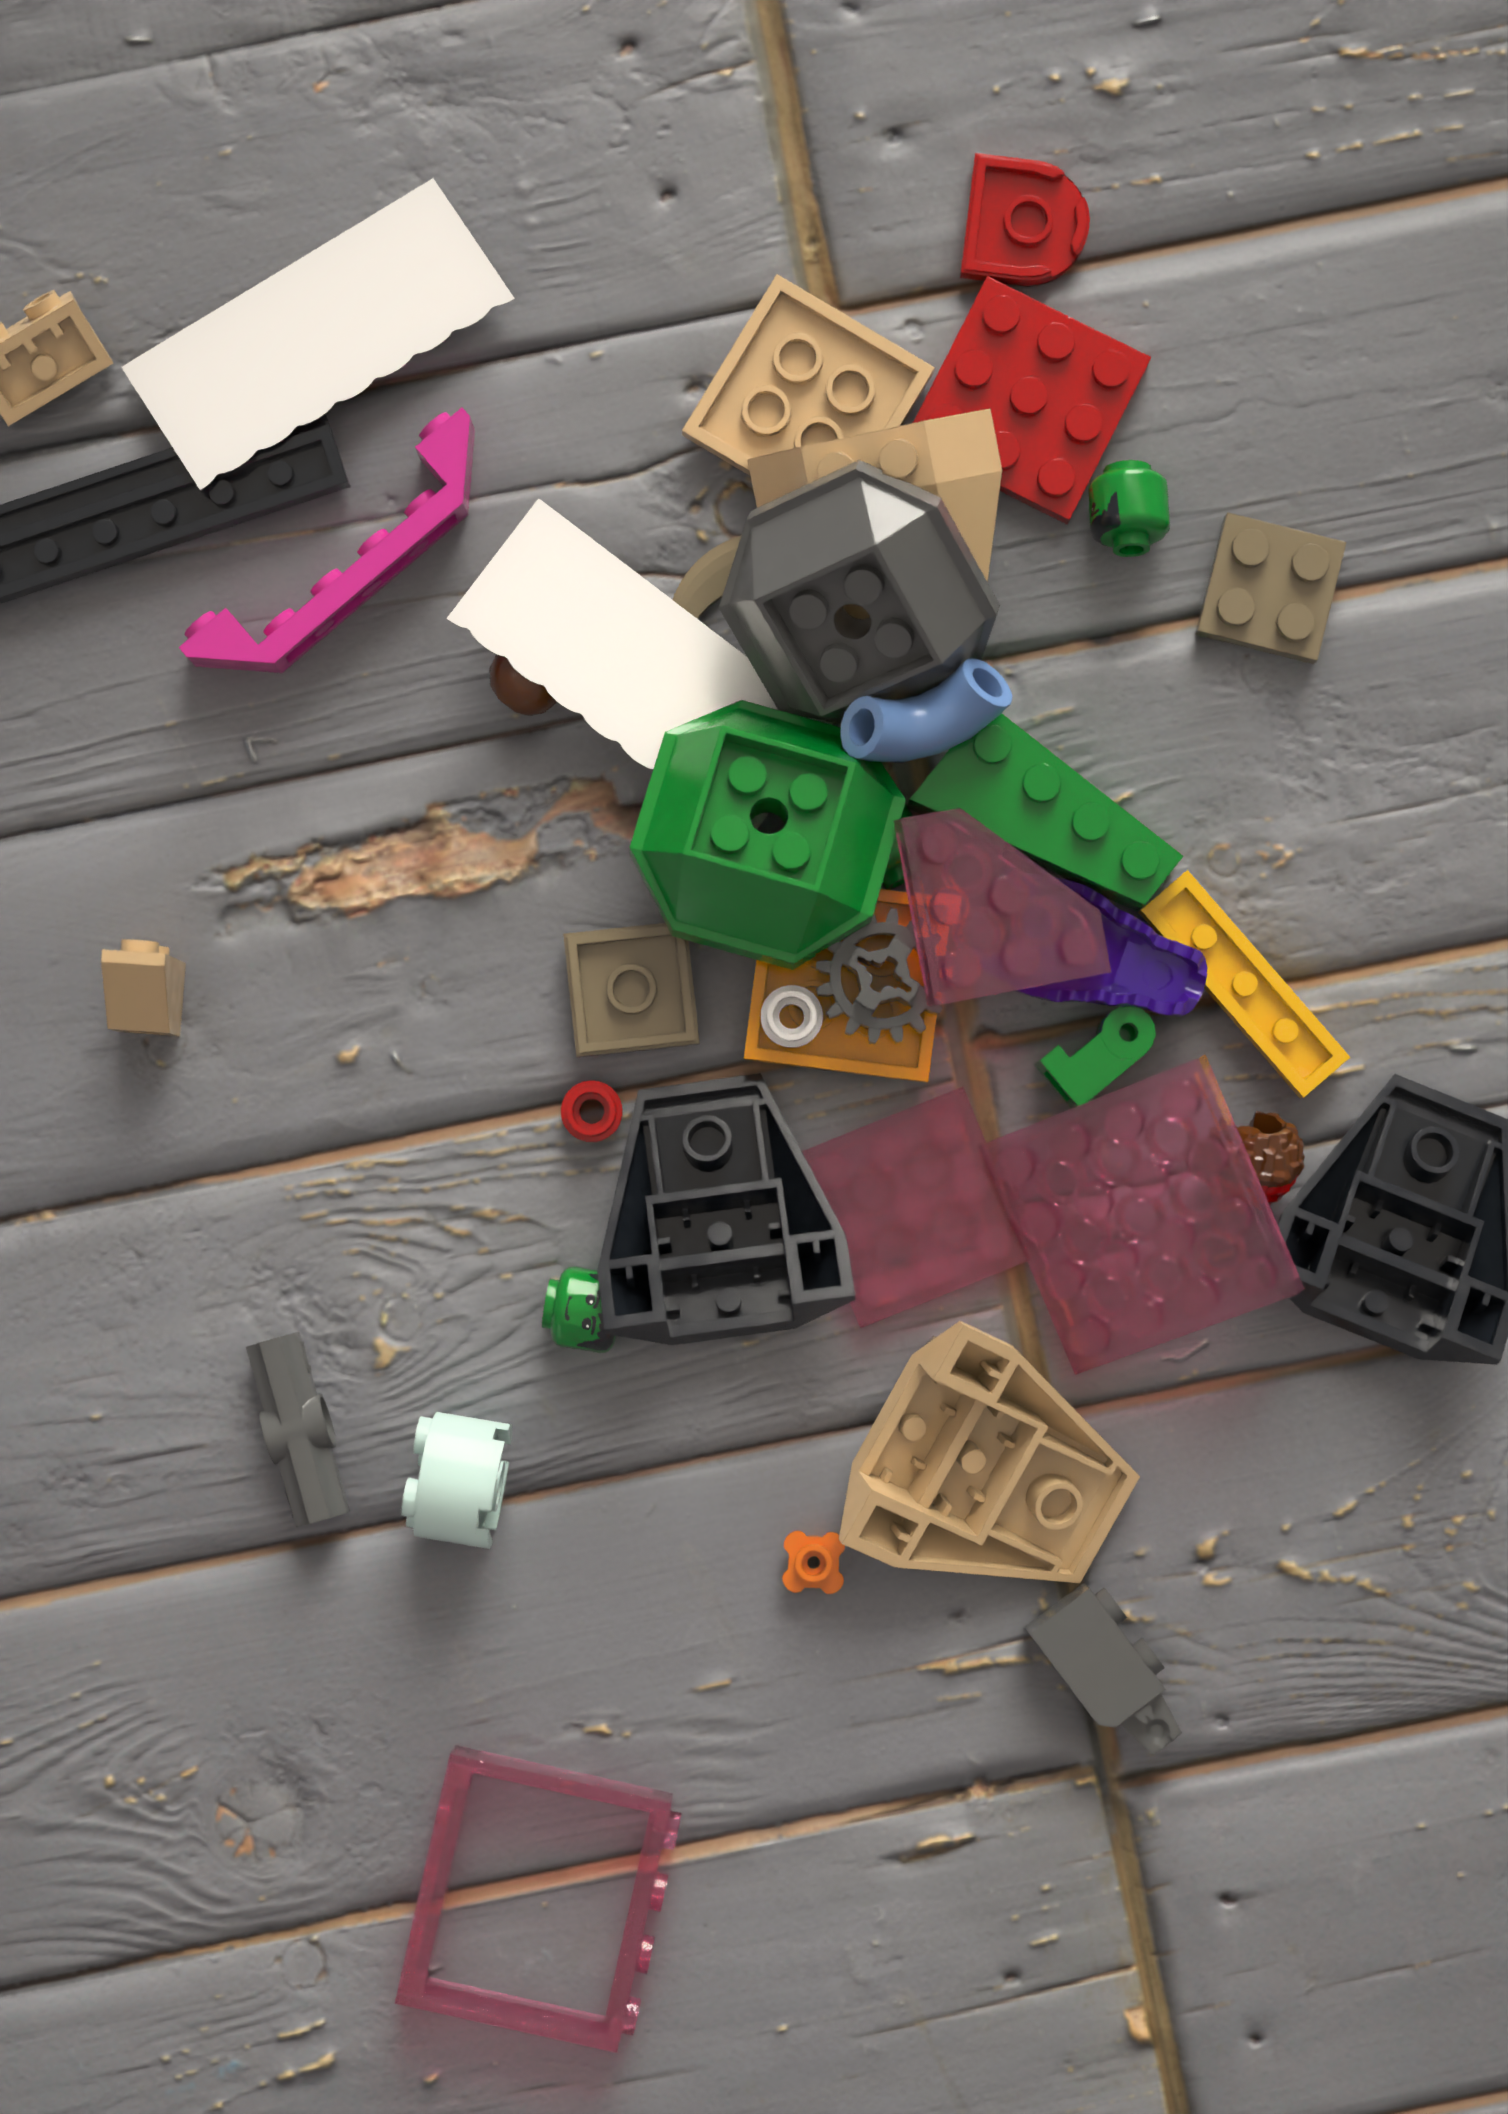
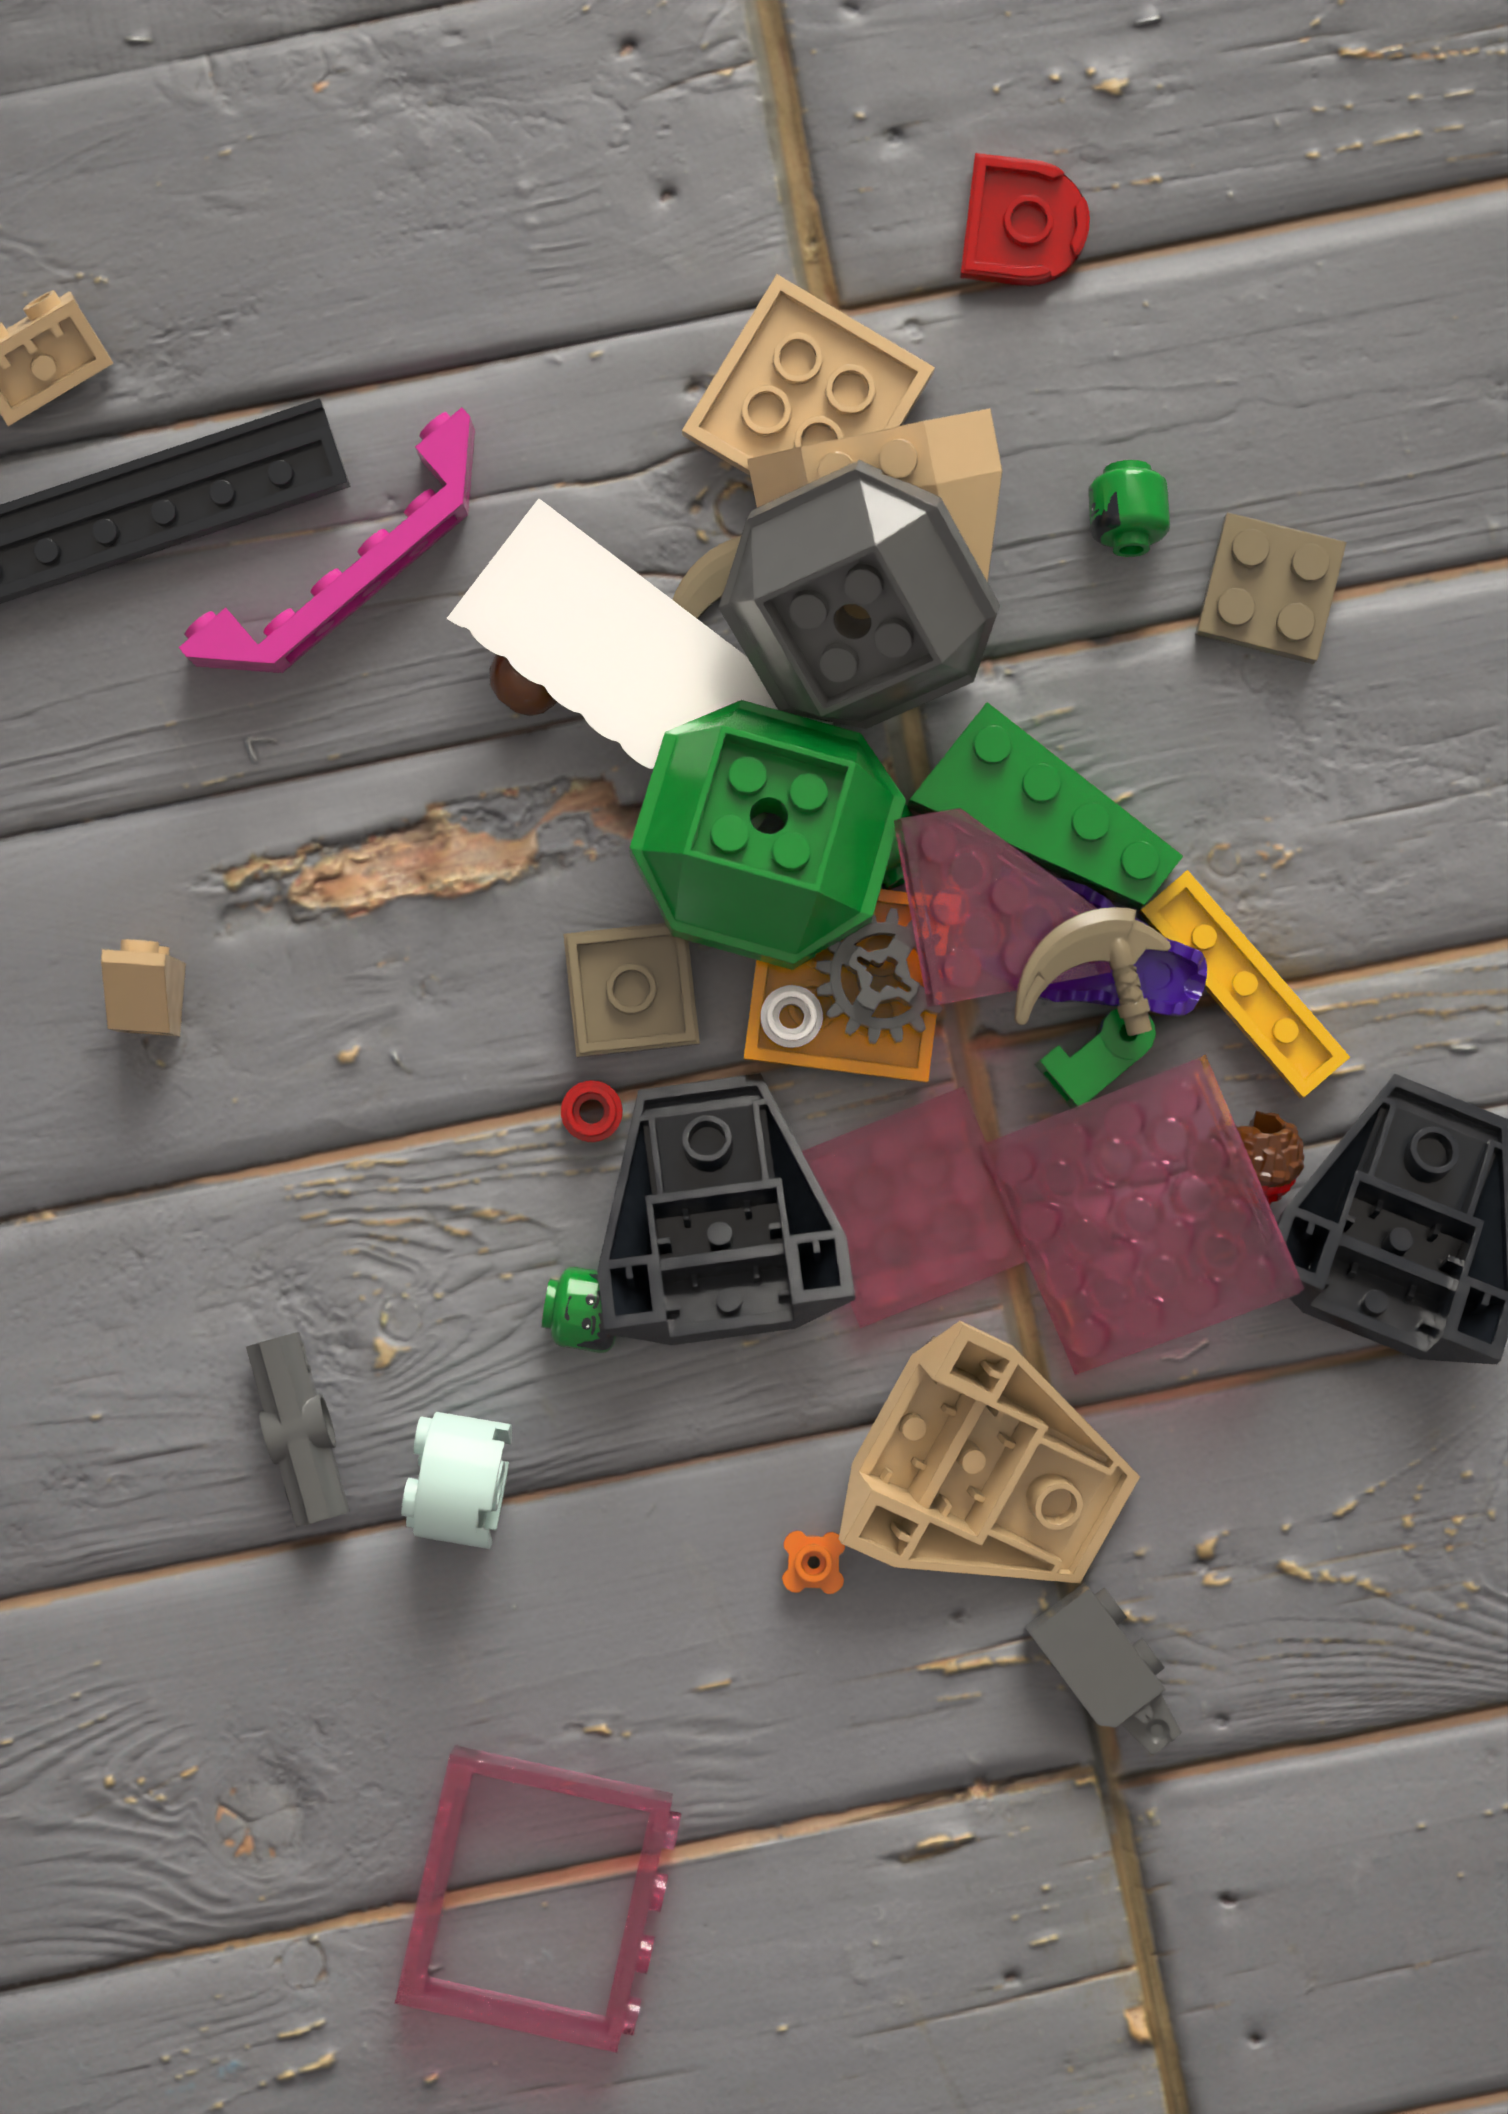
white sticker [121,179,515,490] -> none
medium blue cylinder [840,658,1013,763] -> none
red plate [913,276,1152,525] -> none
none -> dark tan piece [1014,907,1171,1036]

